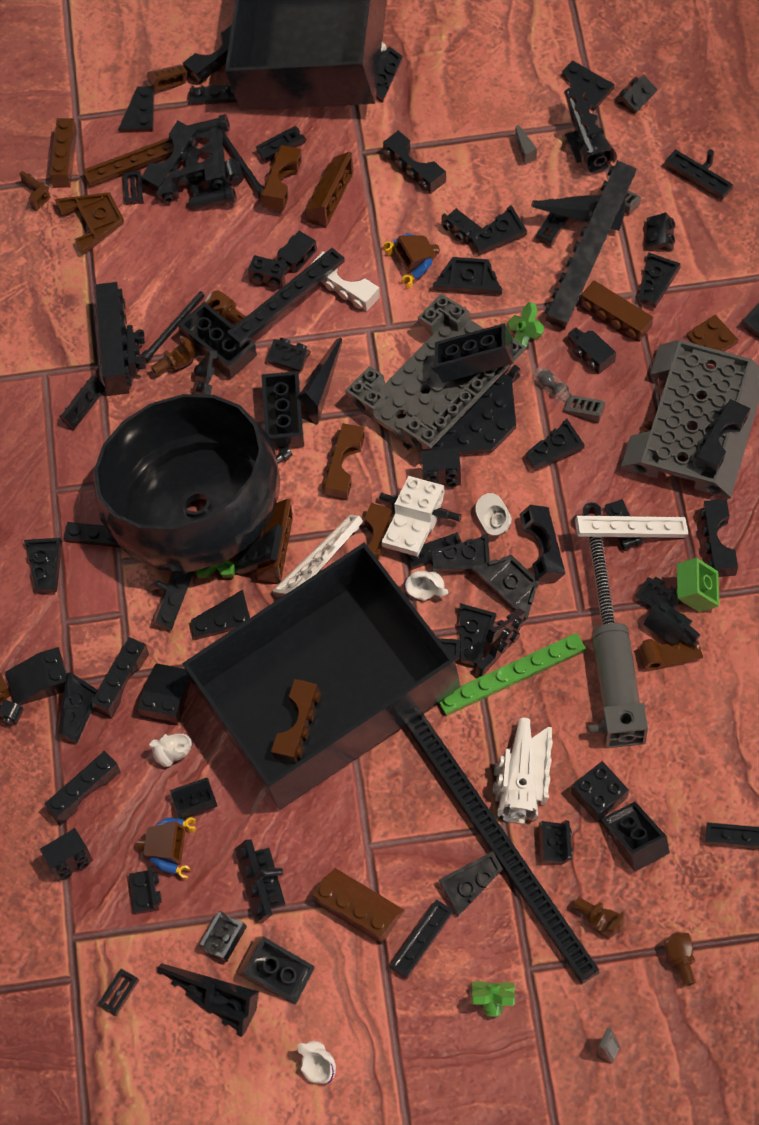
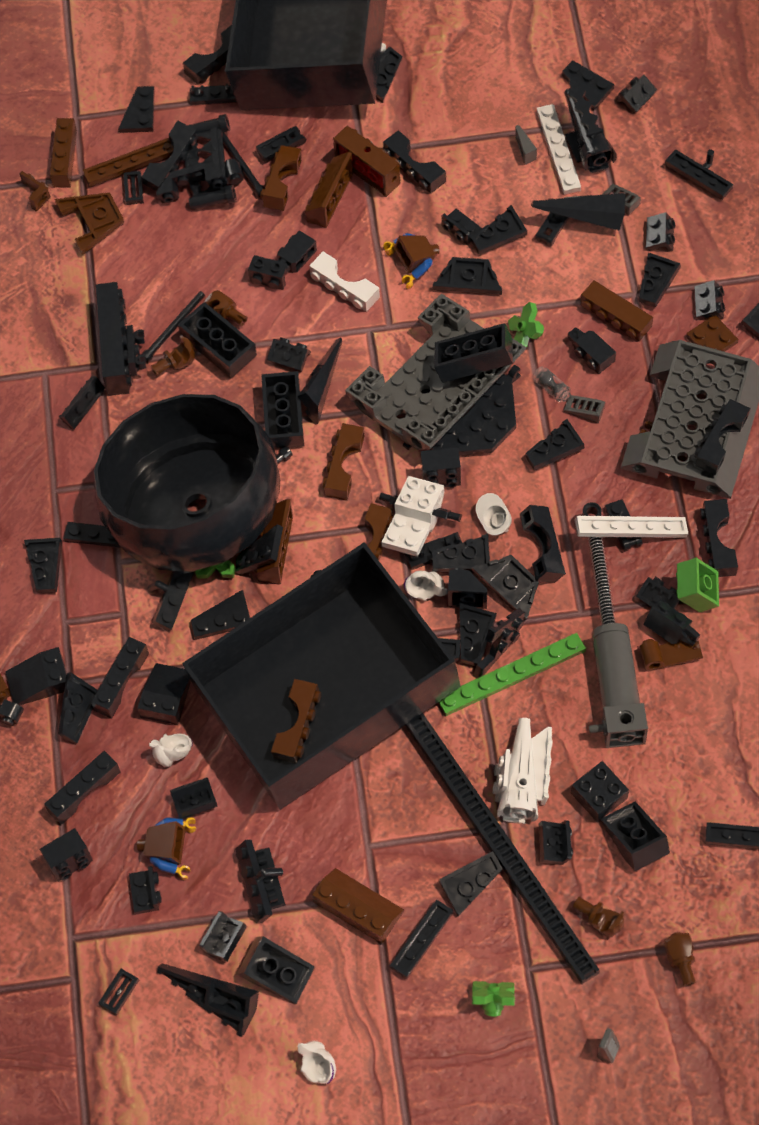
reddish brown brick [146,64,187,91] -> none
black wing [193,350,217,395] -> none
black plate [227,248,345,347] -> none
white wing [272,514,363,597] -> none
black brick [545,160,637,329] -> none
none -> reddish brown brick [333,125,400,197]
none -> black slope [448,568,487,609]
none -> white plate [537,104,581,195]
none -> black bracket [695,280,725,320]

